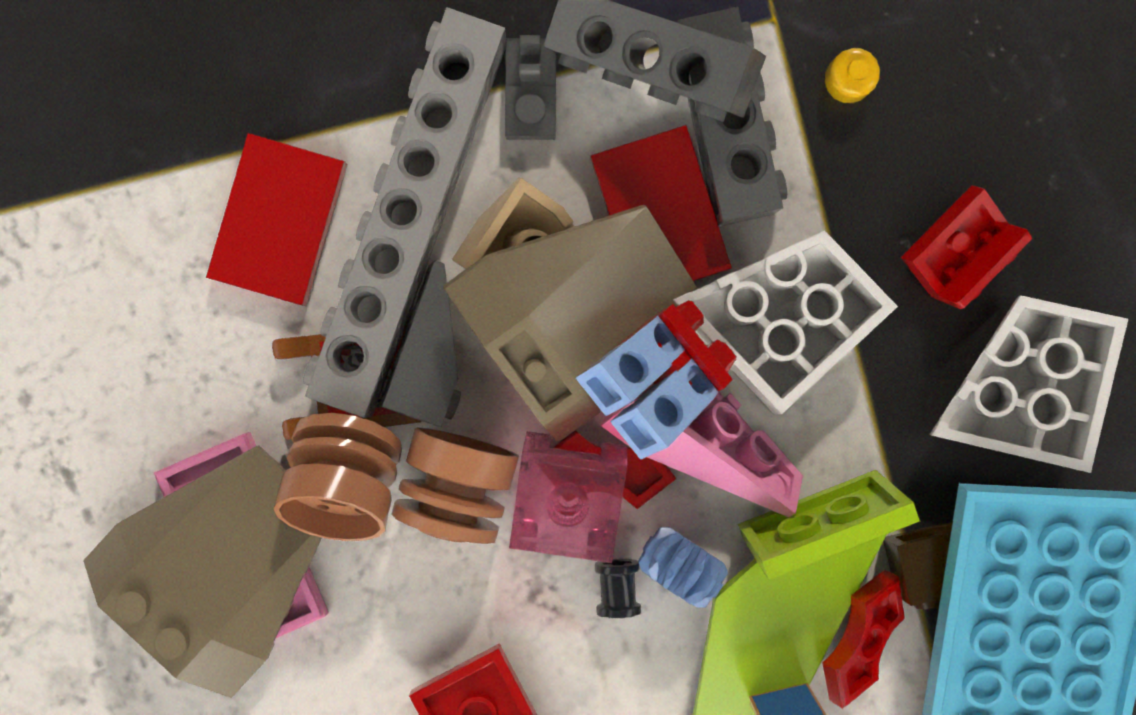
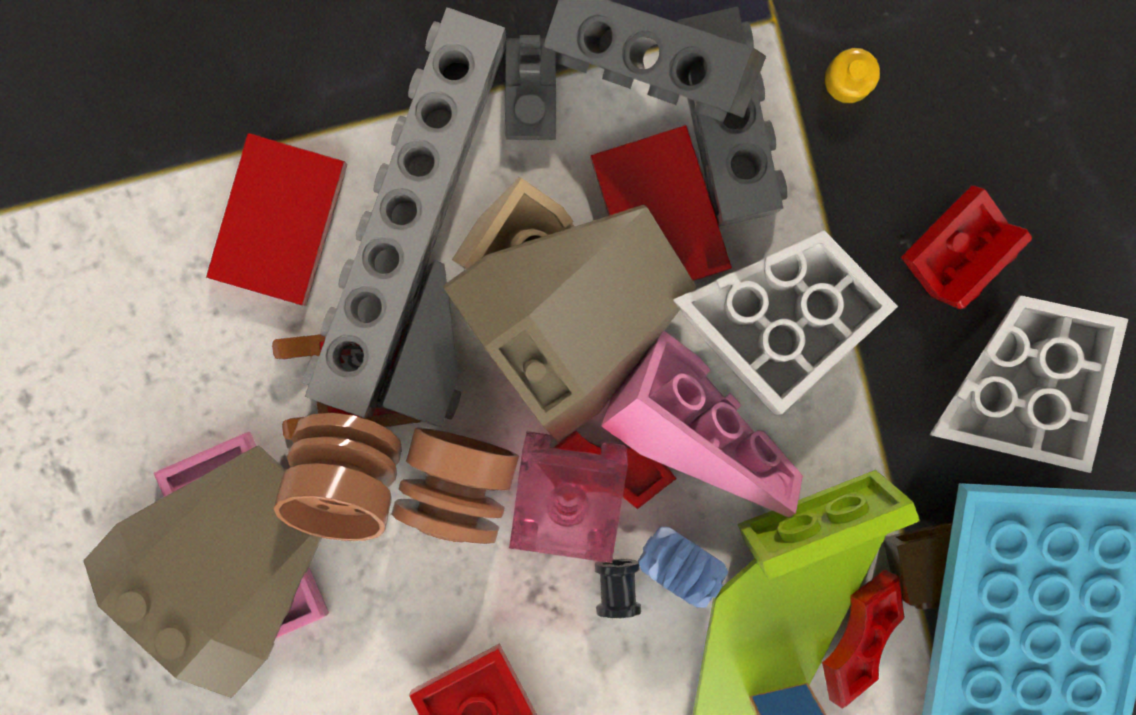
light blue hips [575,300,737,459] -> none

